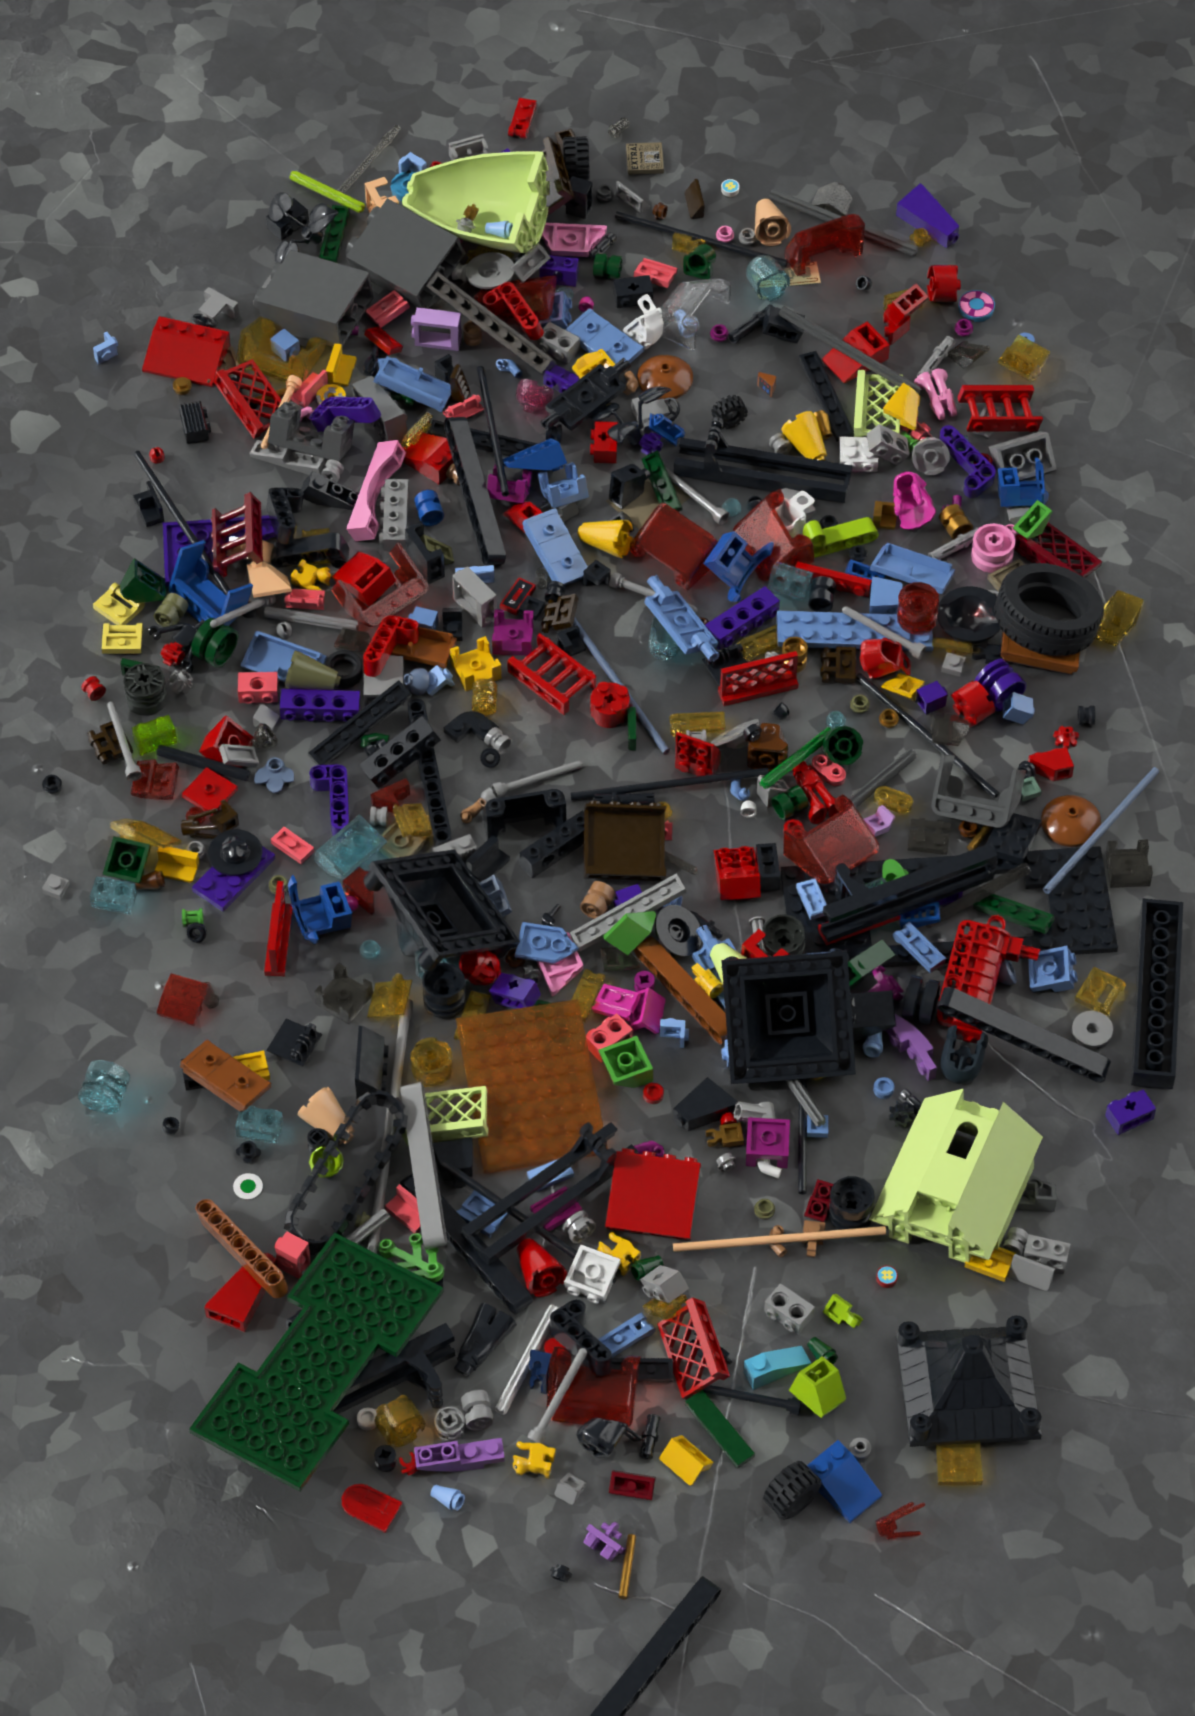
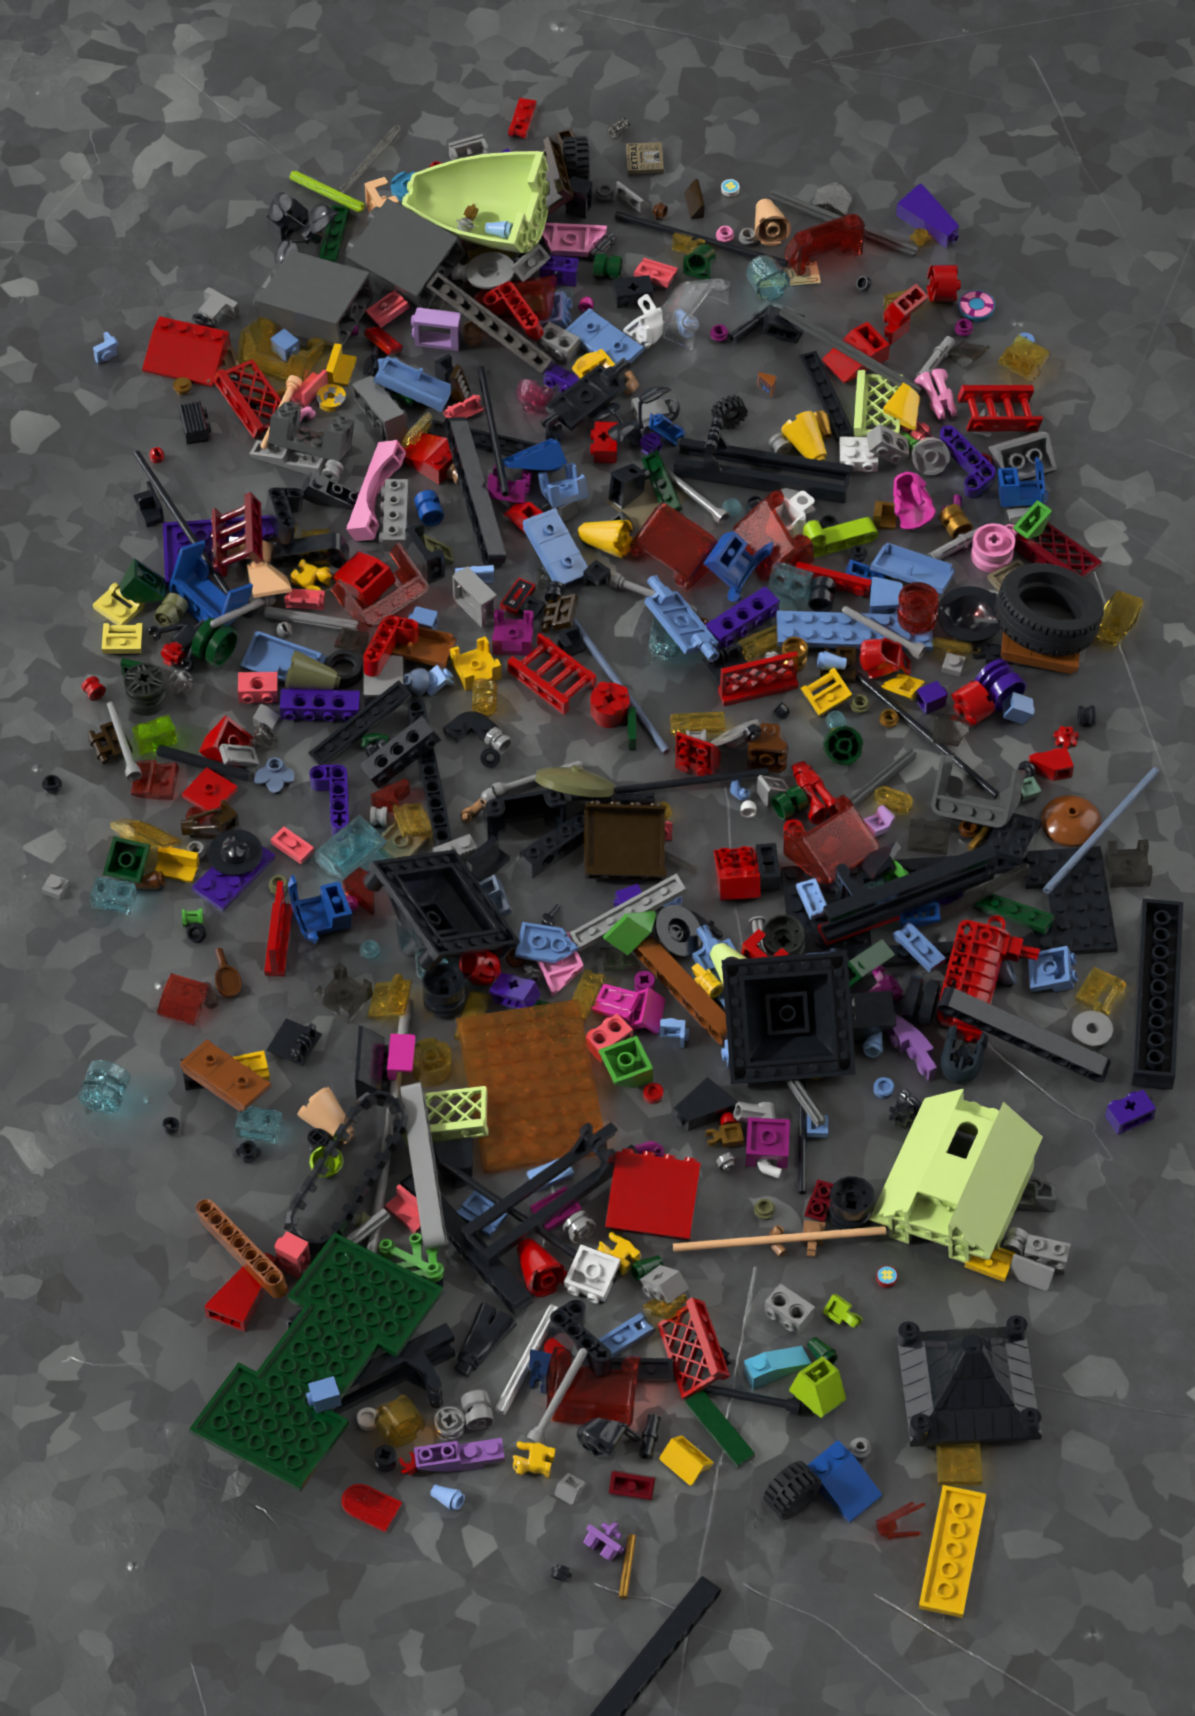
white sticker [233,1173,263,1199] -> none
dark purple beam [309,397,381,432] -> none
light blue bracket [398,152,427,173] -> none
black slope [442,608,463,641] -> none
medium blue arm [496,359,523,378] -> none
medium nougat wheel [580,881,615,919] -> none
dark orange dish [637,355,693,400] -> none
green axle [759,727,831,789] -> none
coral plate [811,754,846,786] -> none
none -> reddish brown piece [215,948,242,998]
none -> medium blue brick [306,1376,342,1413]
none -> dark pink panel [387,1034,415,1080]
none -> olive dish [535,765,615,797]
none -> yellow plate [800,668,852,717]
none -> light blue cone [817,651,847,670]
none -> black slope [862,841,901,882]
none -> yellow plate [918,1485,986,1618]

